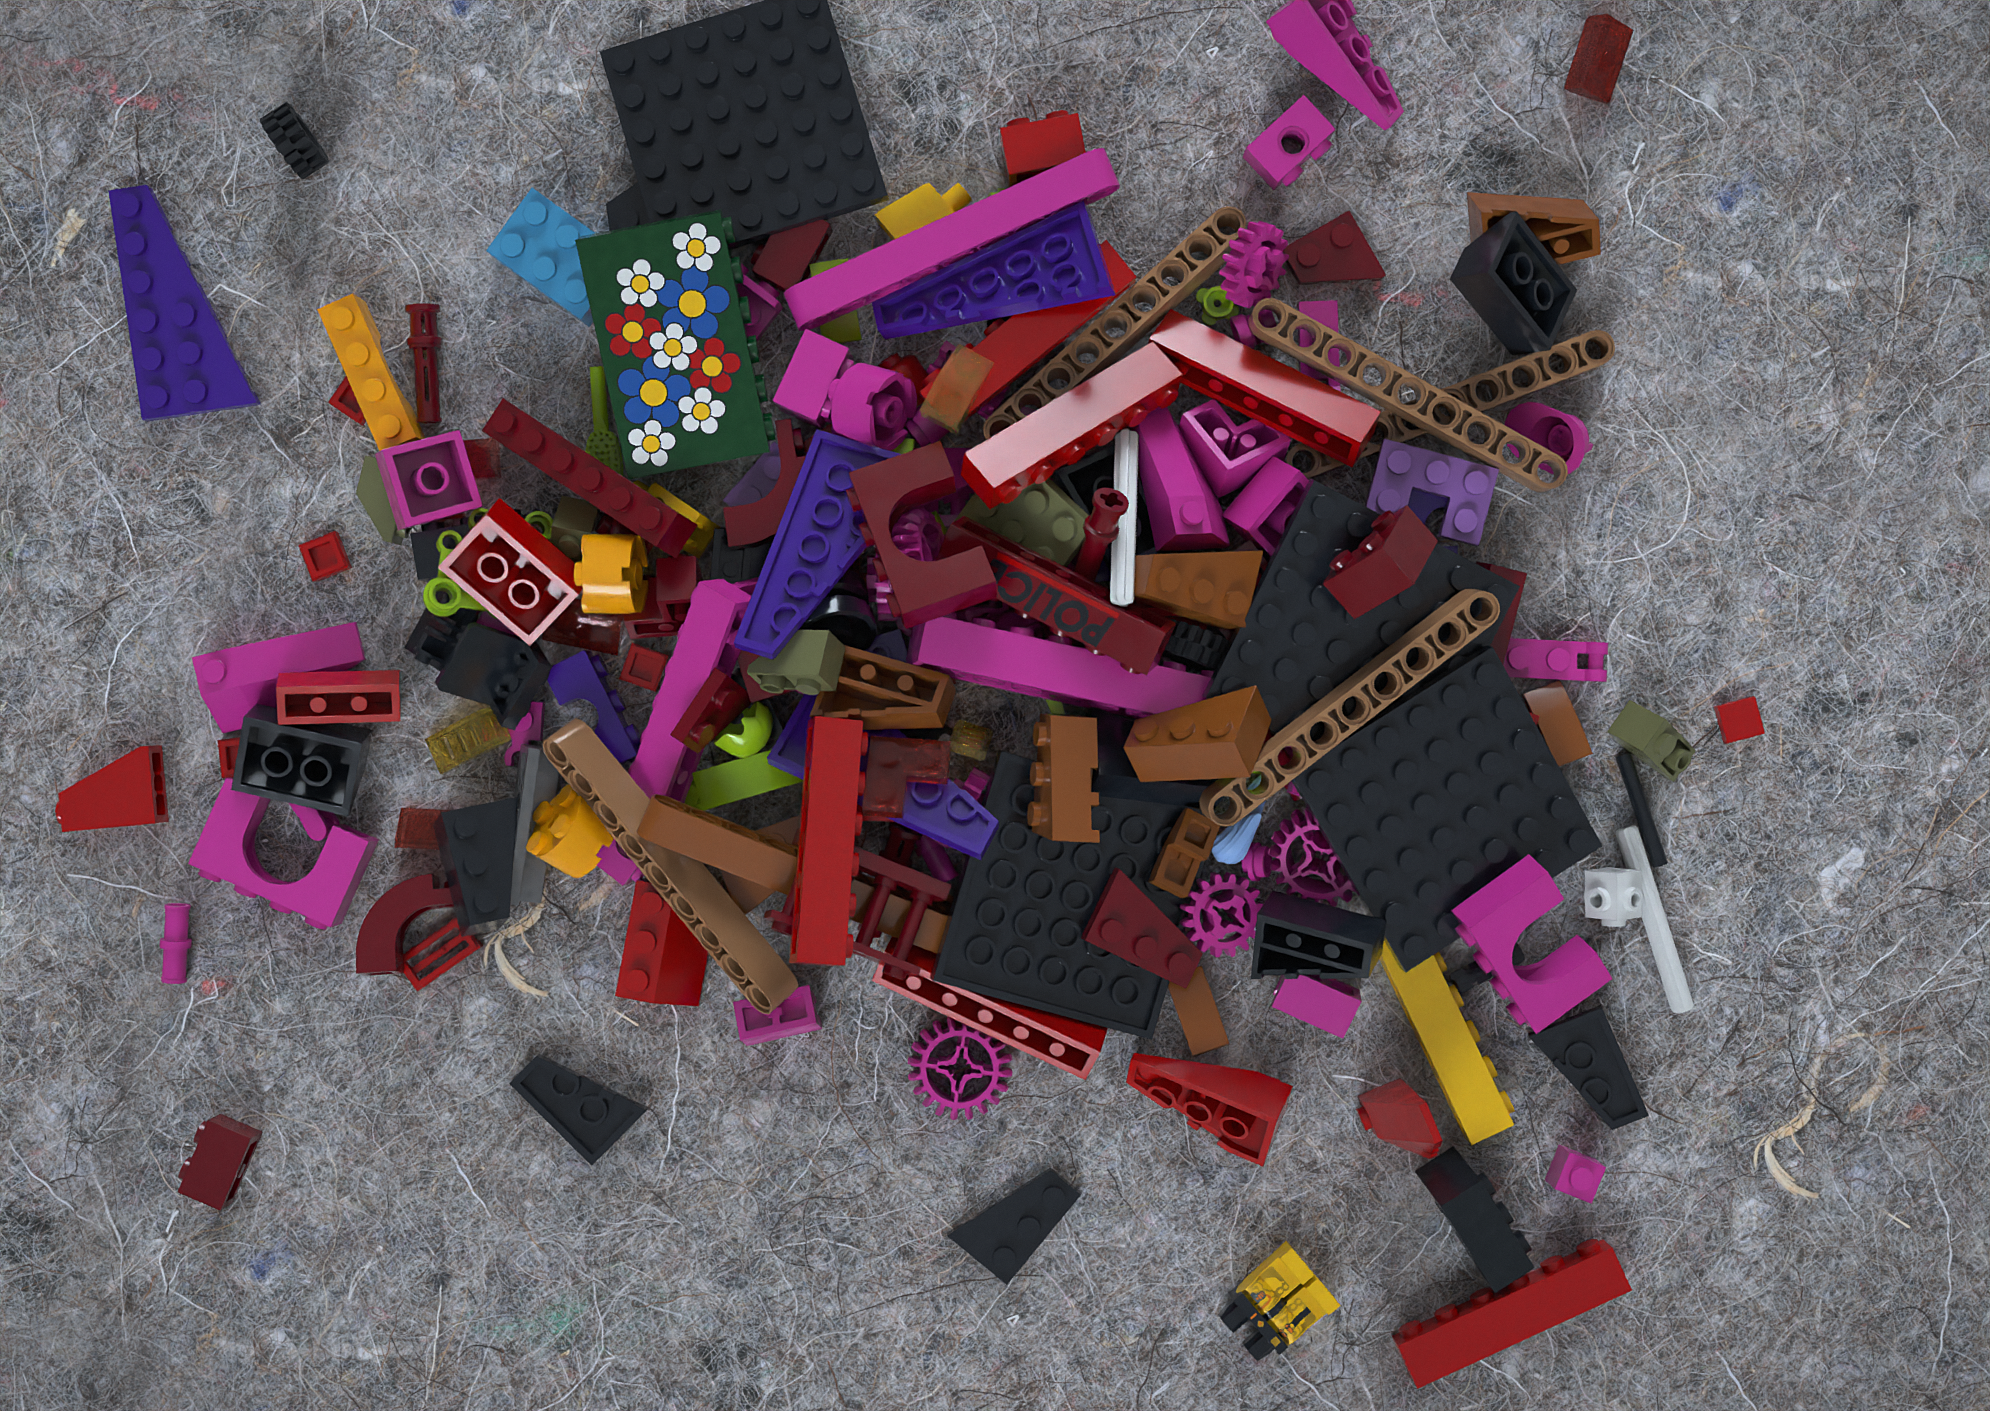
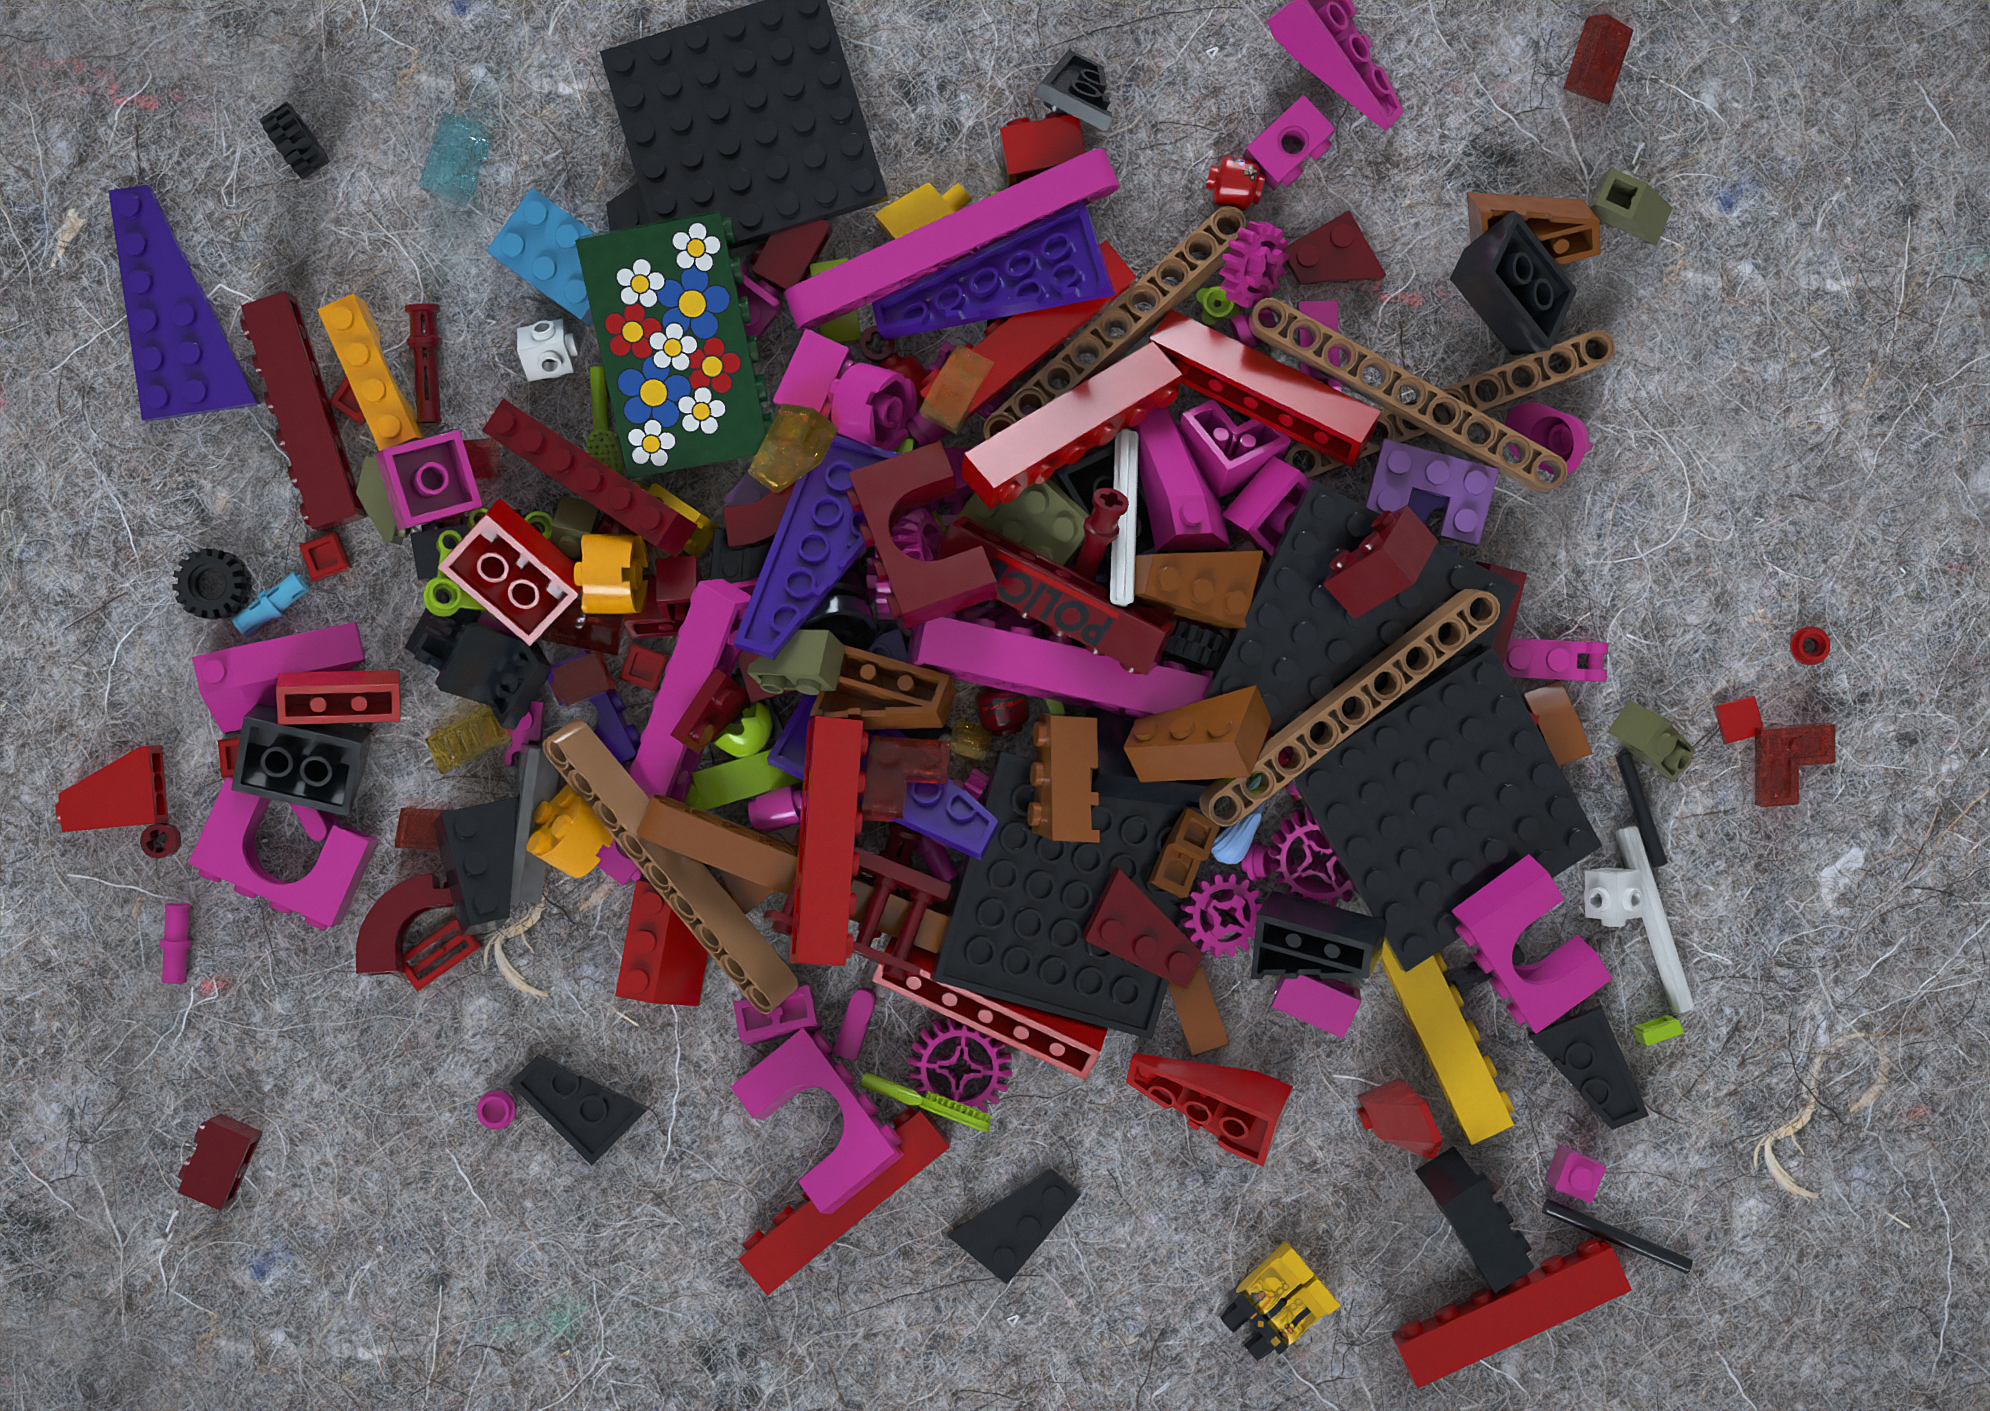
none -> dark red bush [140,823,181,859]
none -> black tyre [172,548,252,620]
none -> medium azure pin [231,571,310,637]
none -> dark red brick [240,291,367,532]
none -> clear light blue brick [418,112,491,208]
none -> dark pink plate [476,1090,516,1130]
none -> white brick [517,319,579,382]
none -> clear red brick [550,652,617,707]
none -> dark pink arch [730,1028,904,1214]
none -> red brick [738,1106,951,1296]
none -> clear yellow slope [747,403,839,493]
none -> dark pink brick [748,784,802,833]
none -> dark pink bar [833,988,877,1061]
none -> dark red bush [860,325,895,363]
none -> lime piece [861,1072,992,1133]
none -> dark red head [975,686,1030,736]
none -> black wing [1035,49,1113,132]
none -> red head [1206,155,1265,211]
none -> black bar [1542,1199,1693,1274]
none -> olive slope [1588,168,1673,245]
none -> lime tile [1632,1015,1684,1046]
none -> clear red plate [1755,722,1835,807]
none -> red plate [1790,626,1831,665]

